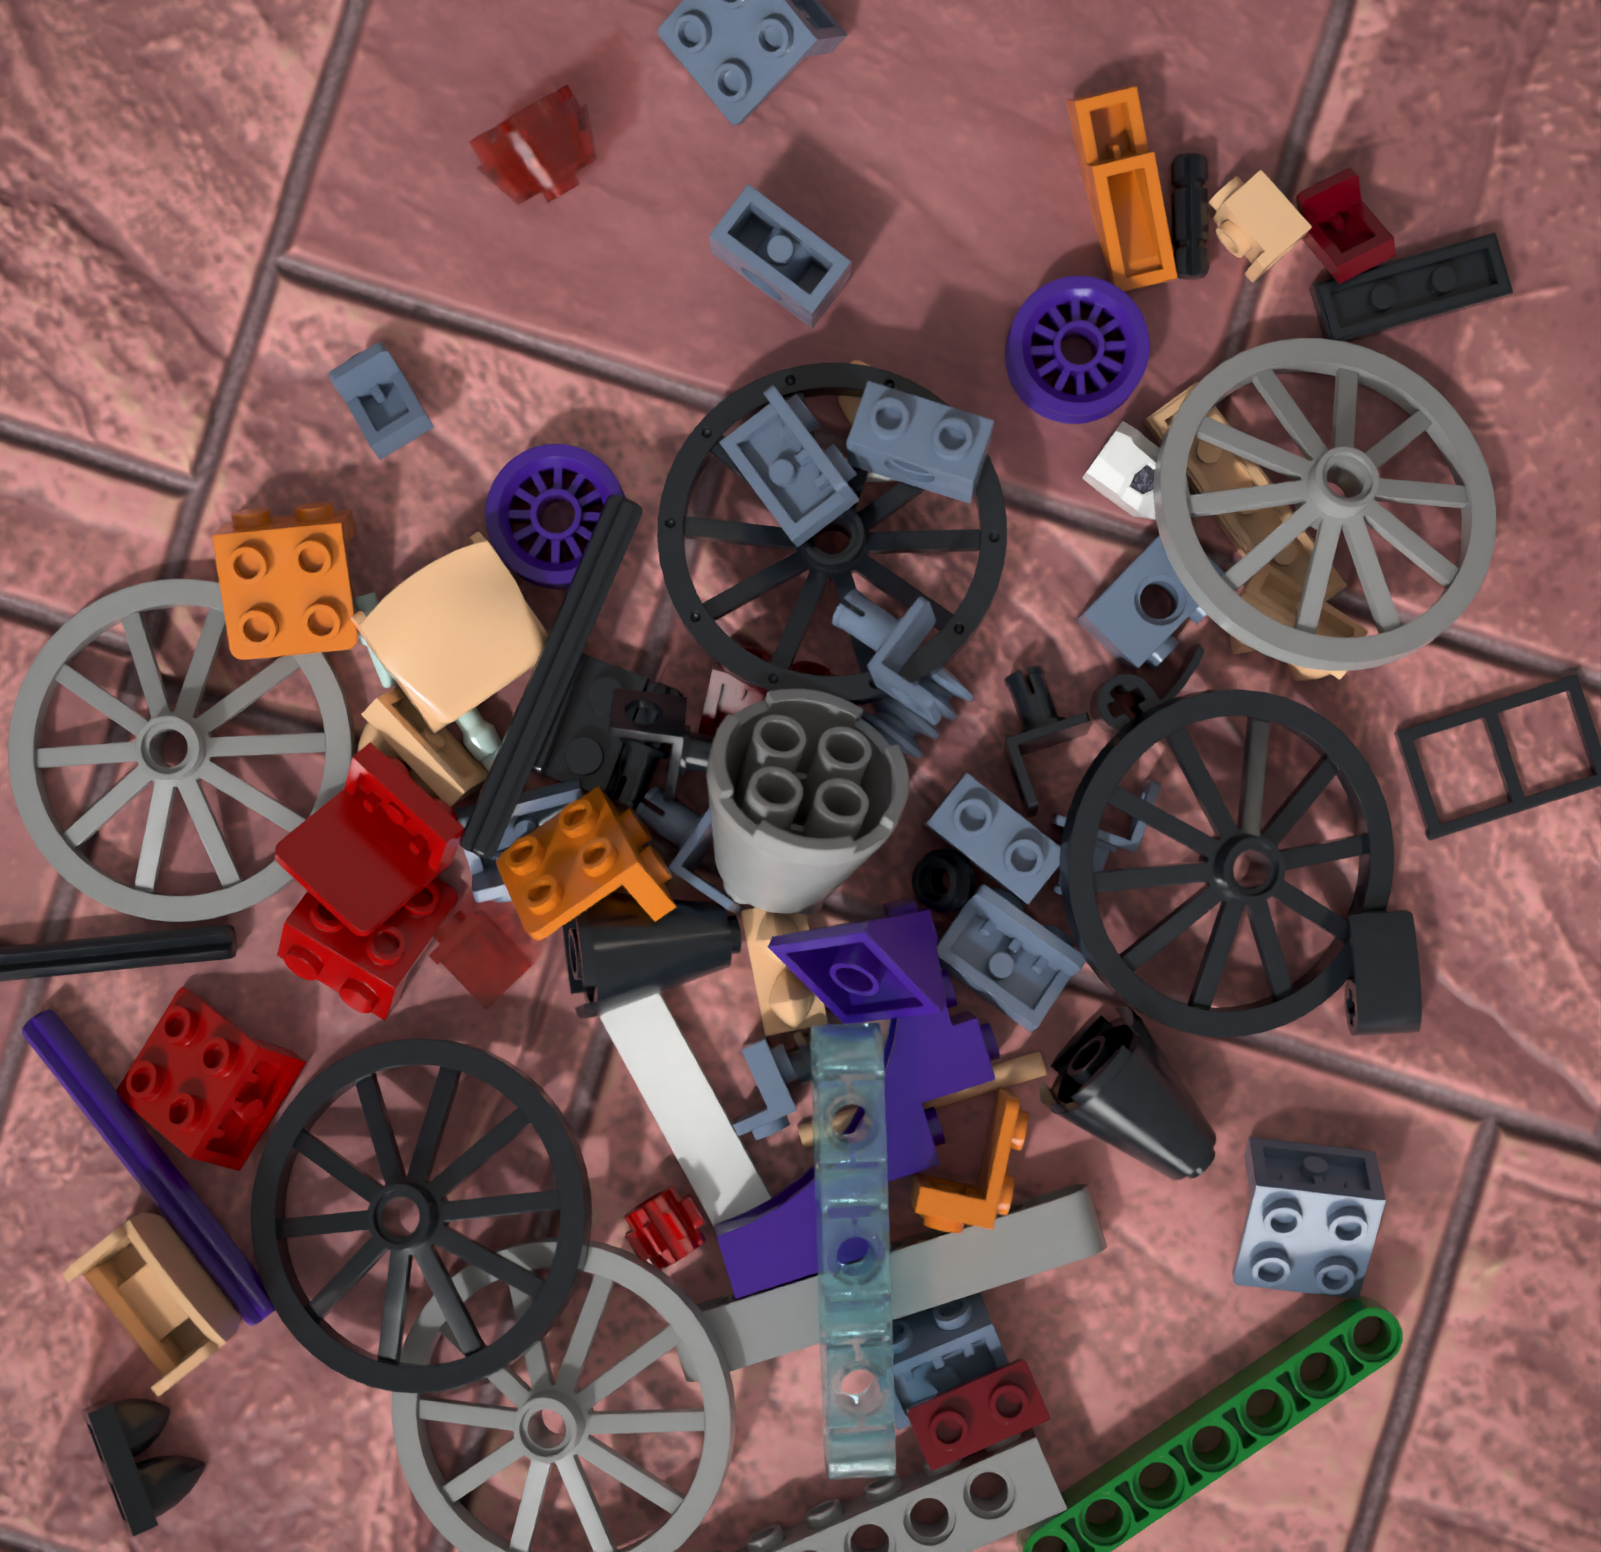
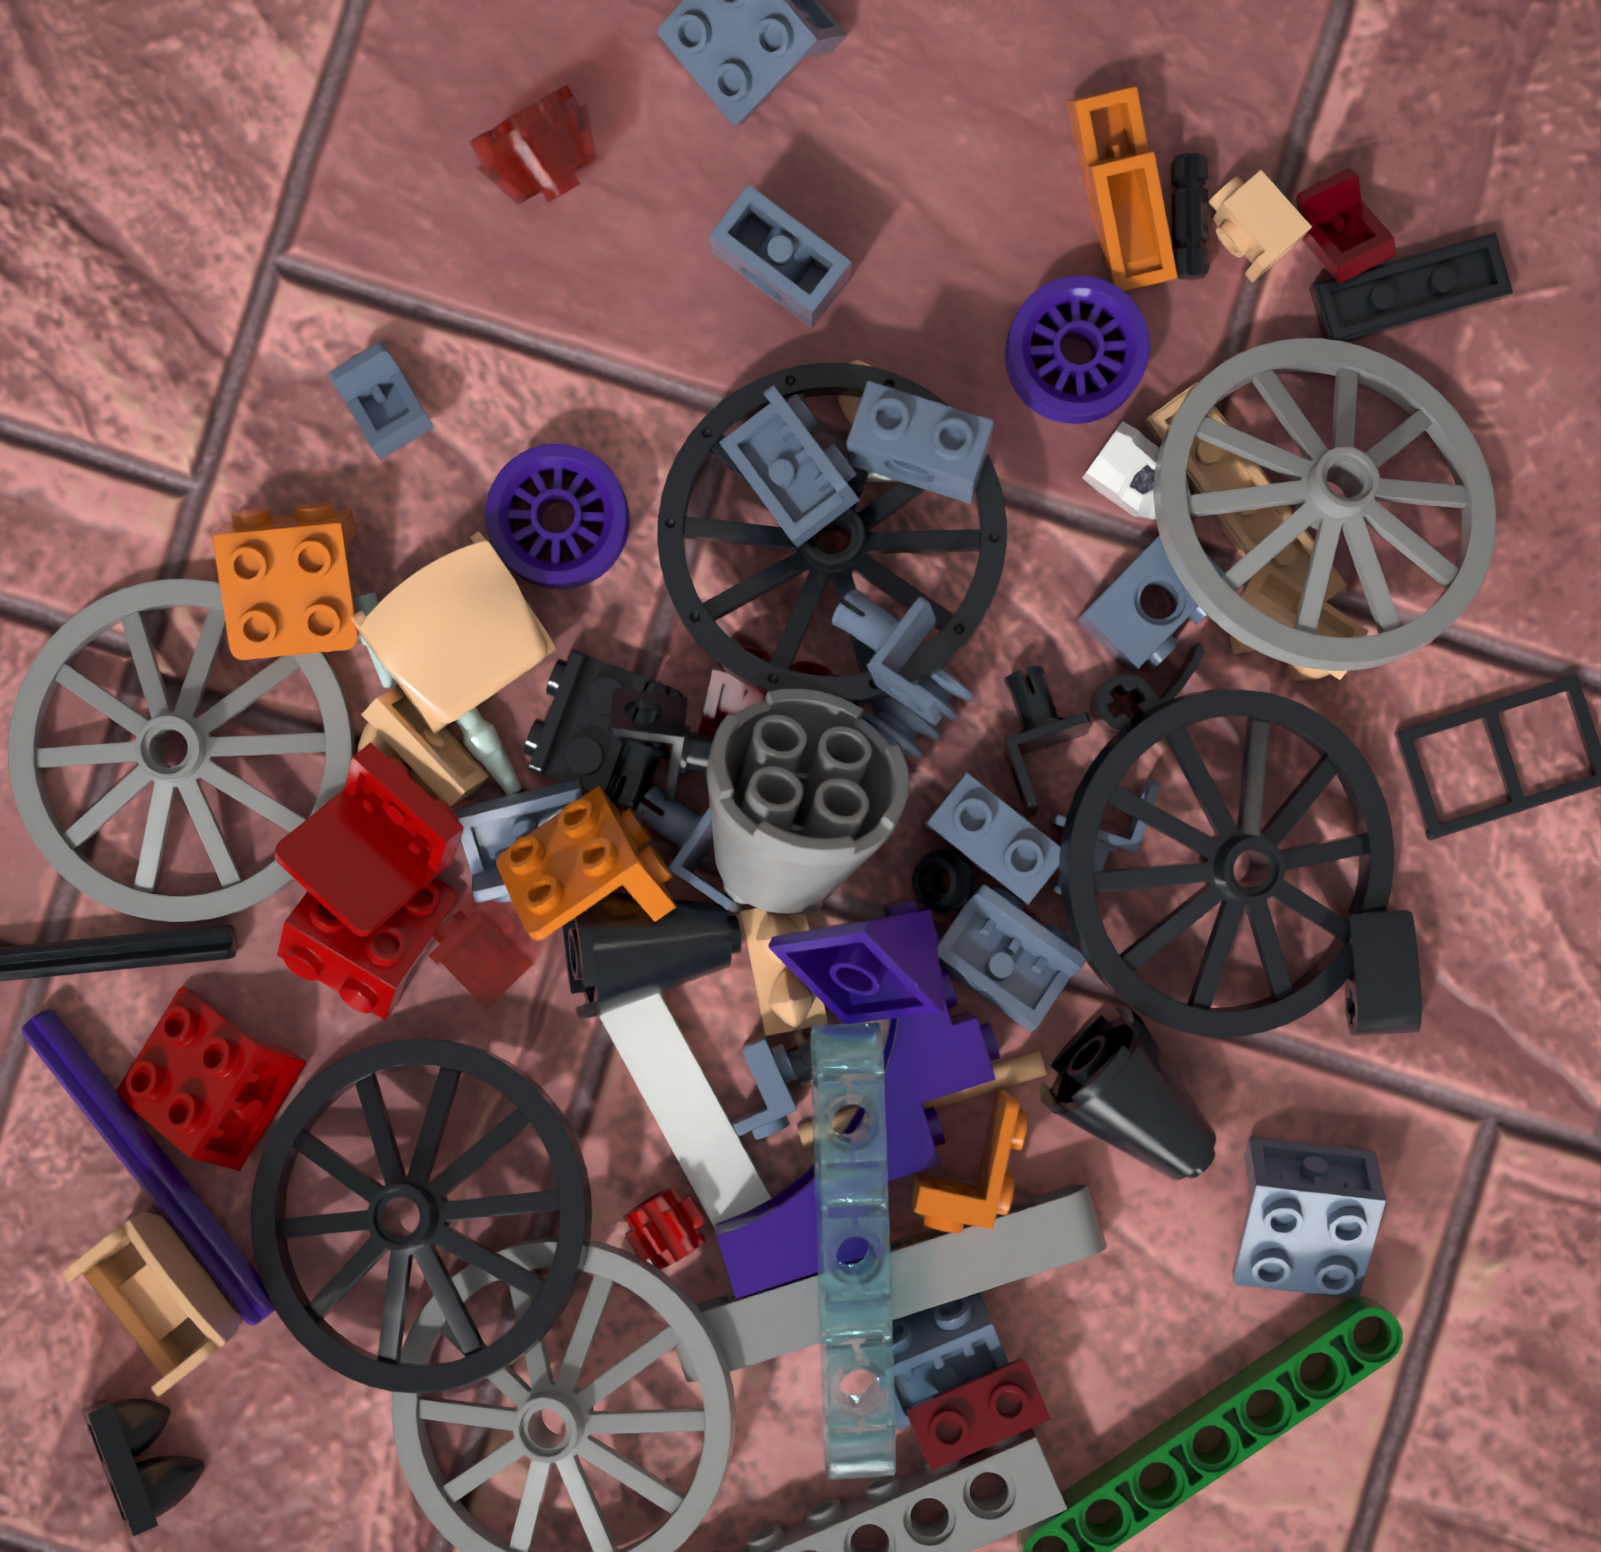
black axle [459,494,642,859] -> none

